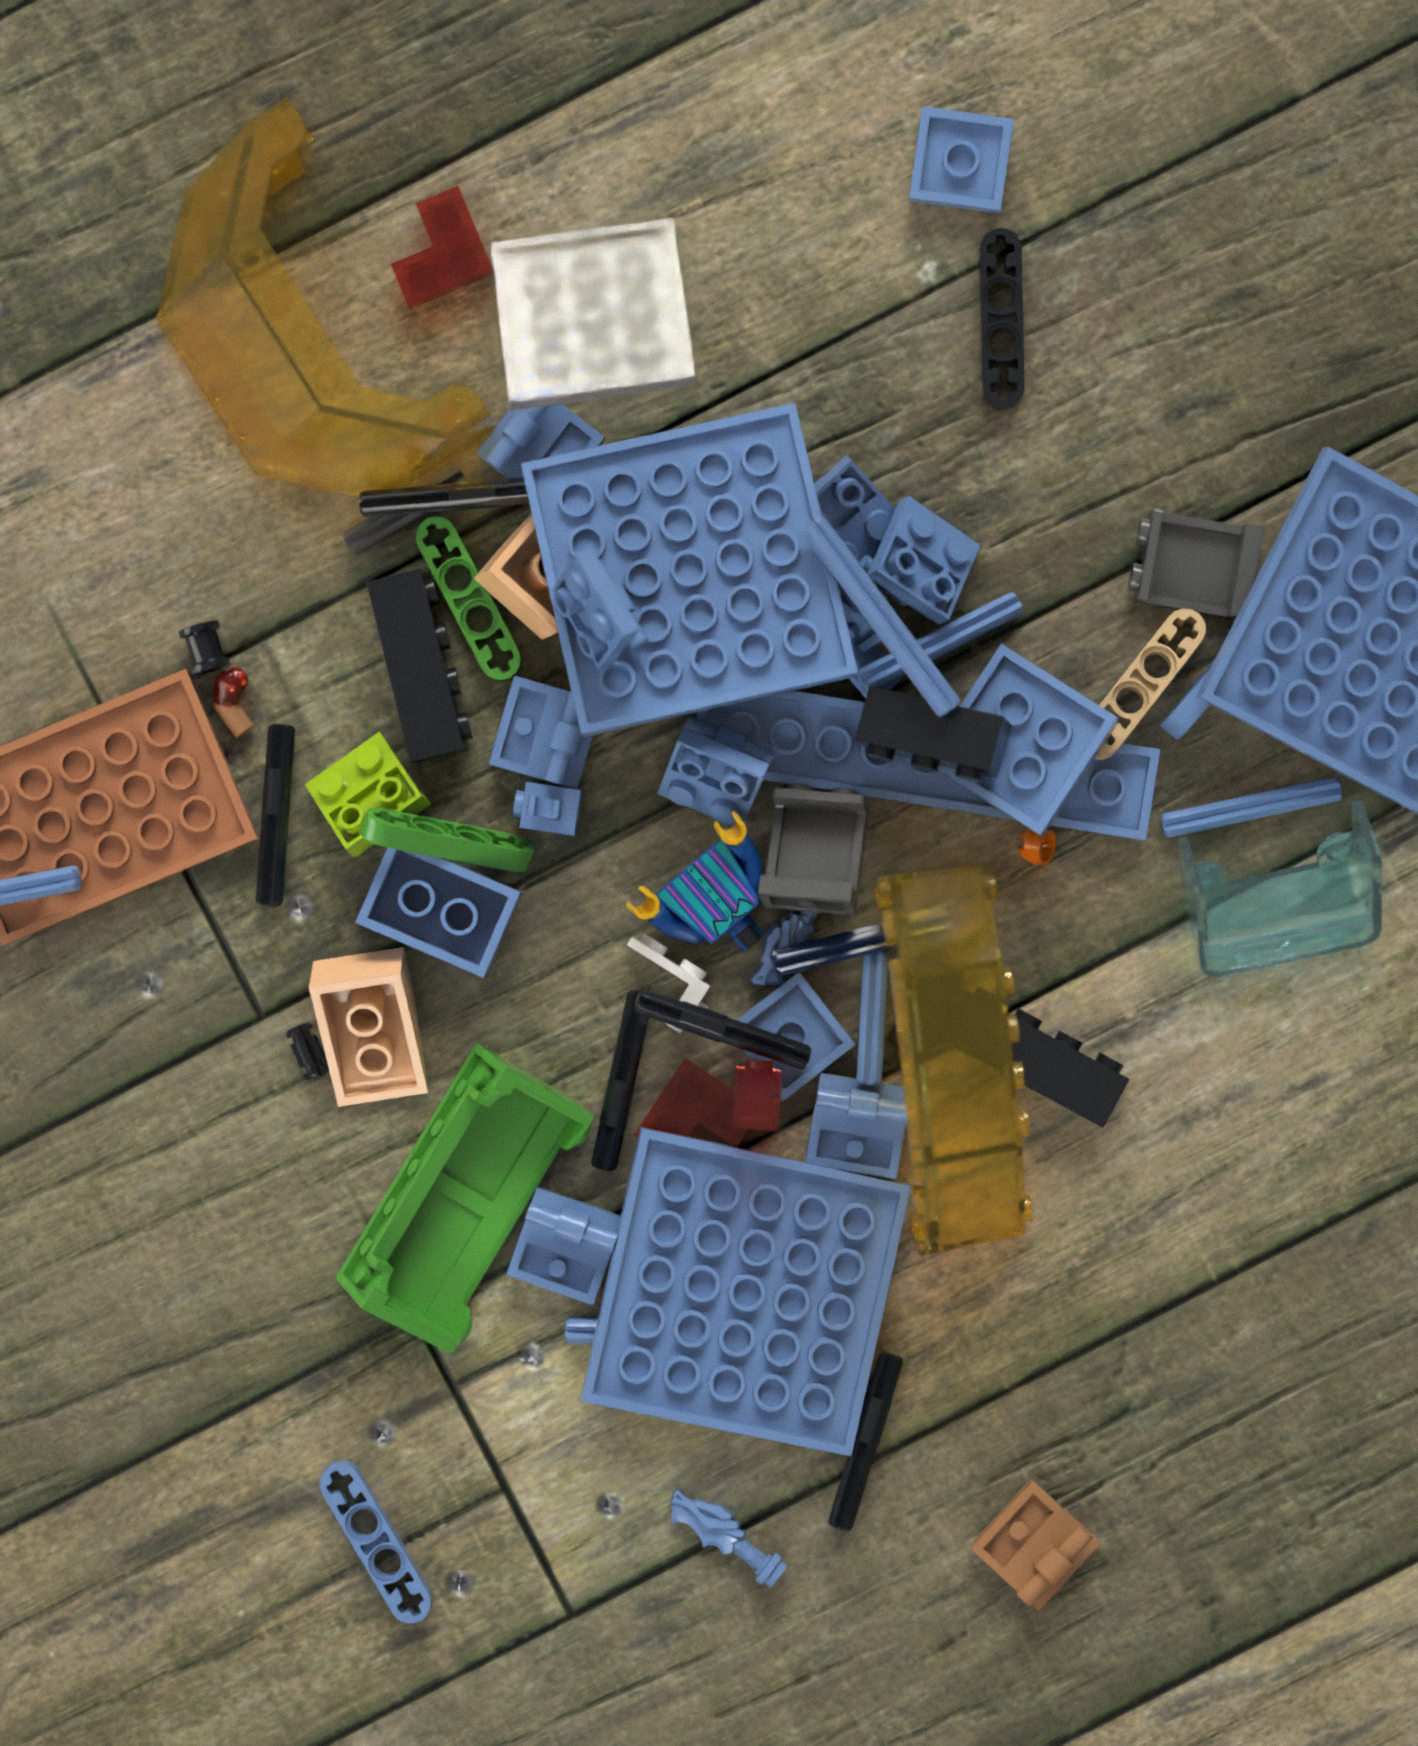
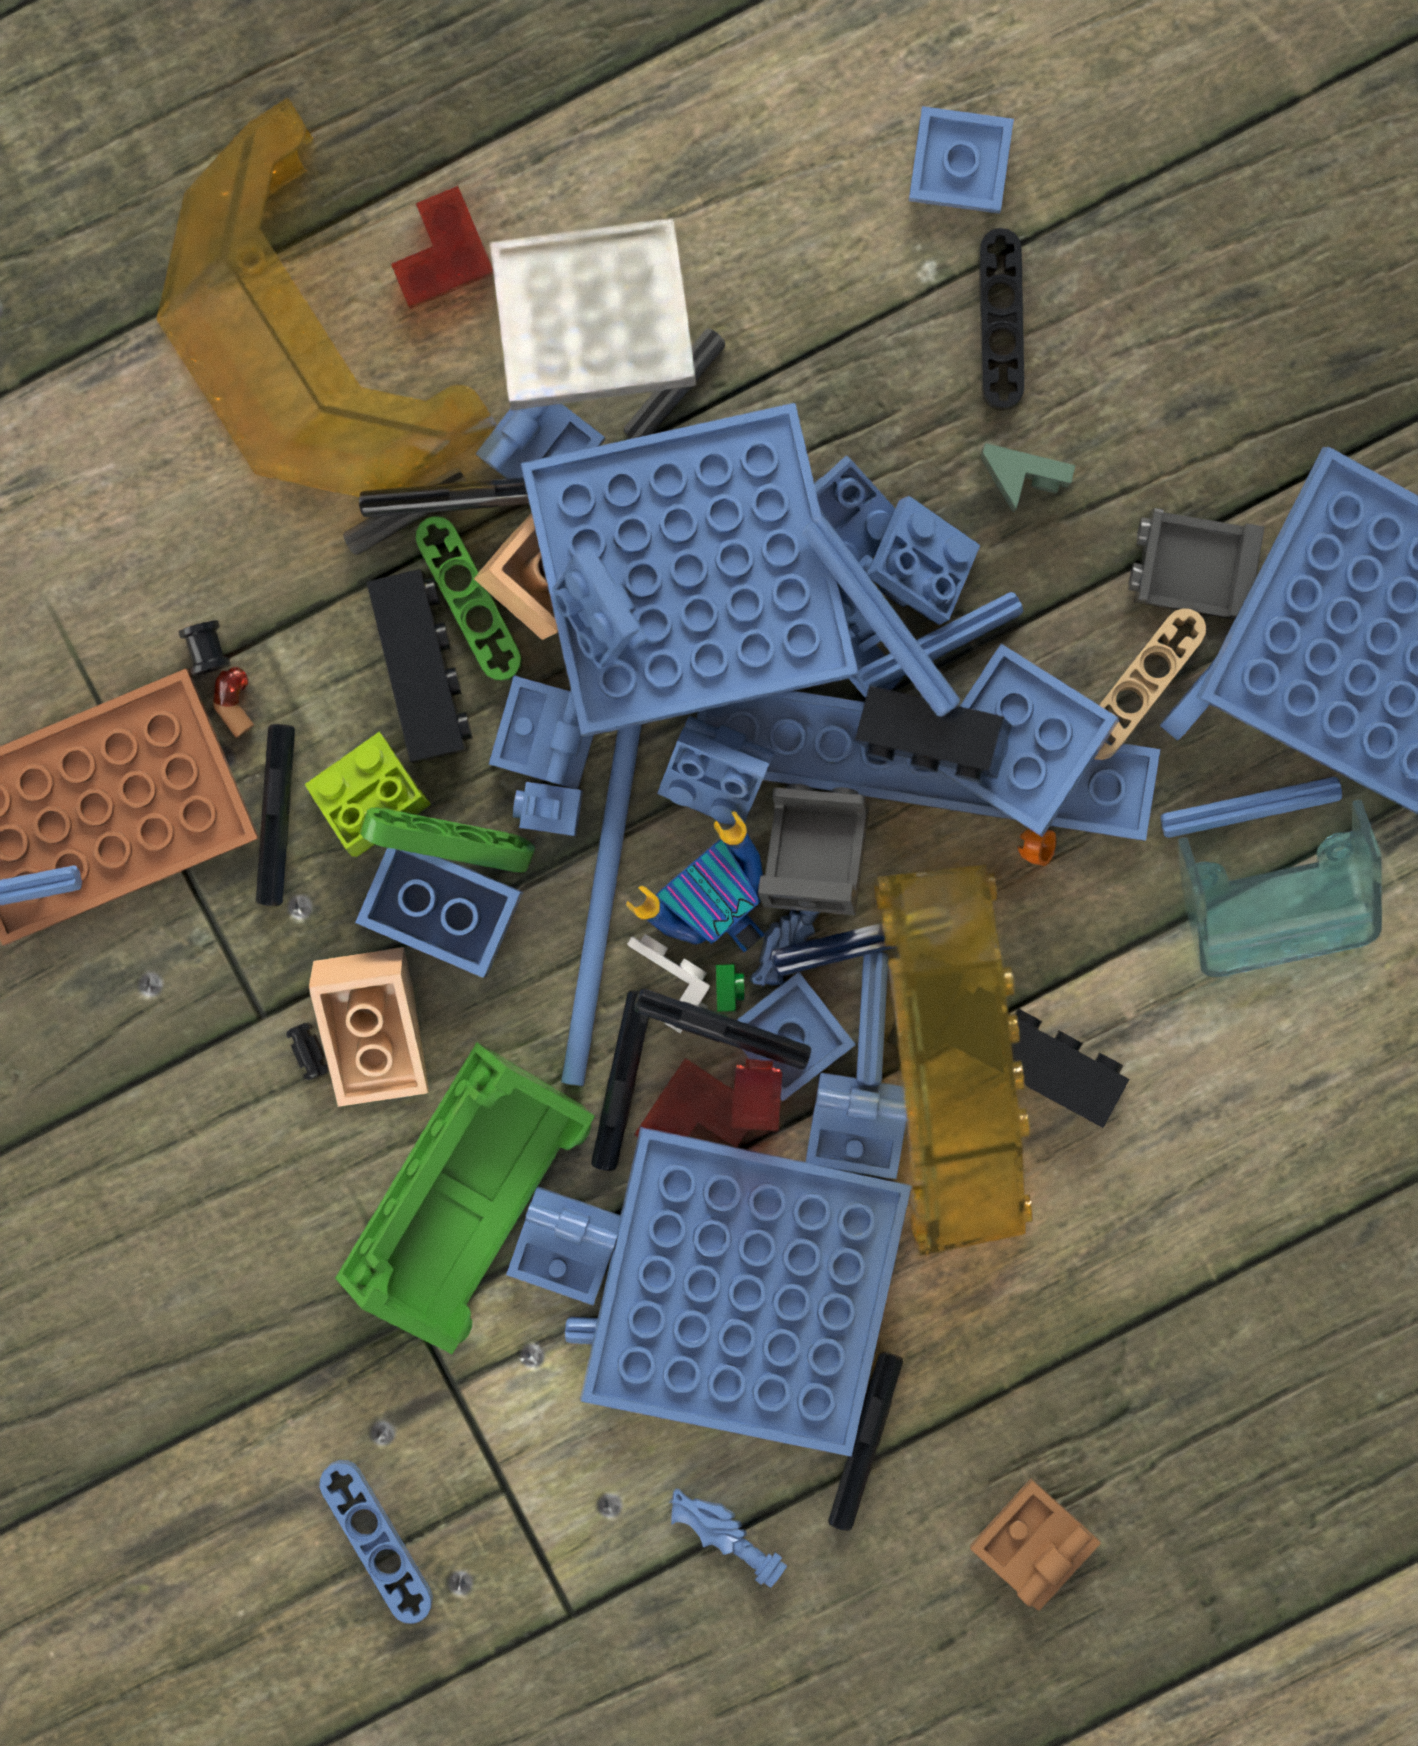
none -> medium blue piece [561,724,642,1086]
none -> dark grey axle [624,328,725,439]
none -> green plate [716,964,745,1012]
none -> sand green slope [980,443,1076,512]

